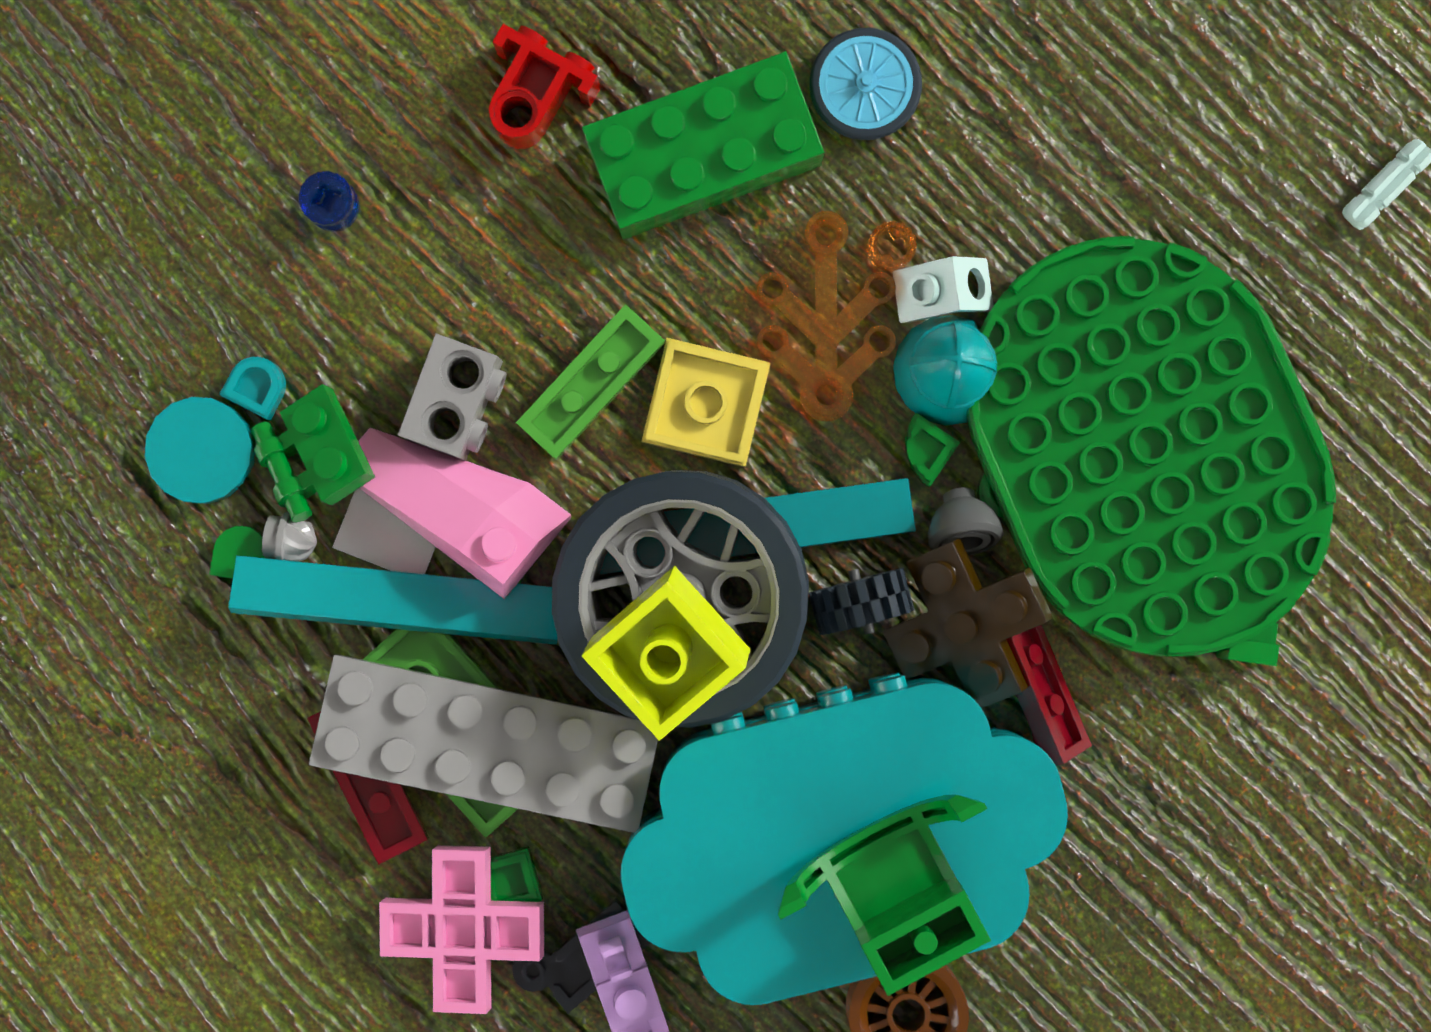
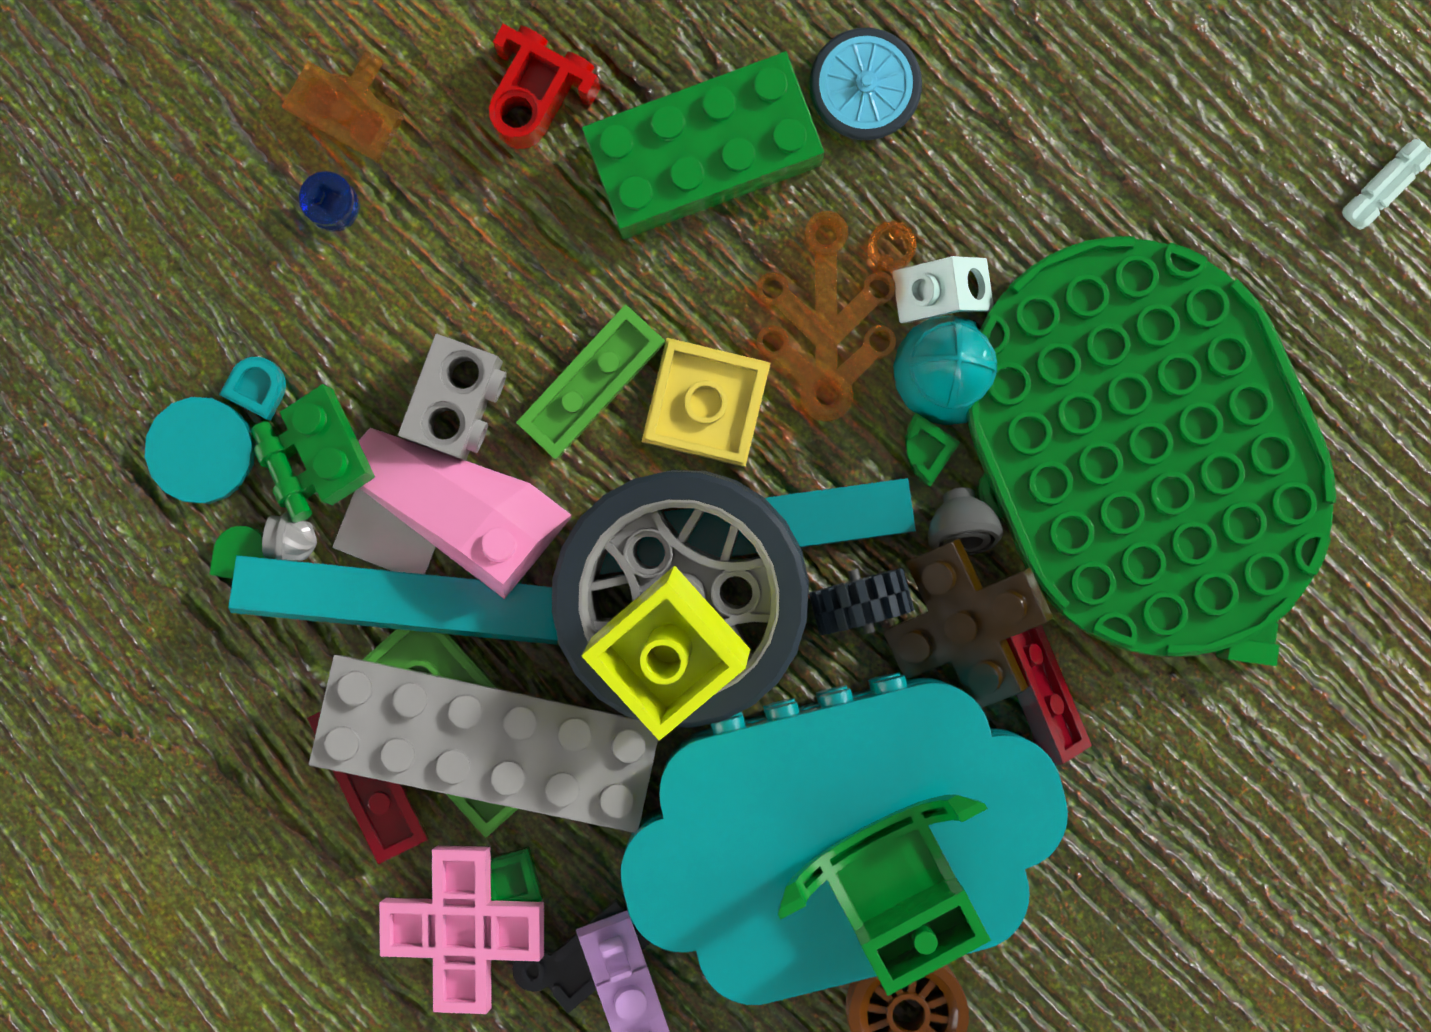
none -> clear orange plate [281,50,404,164]

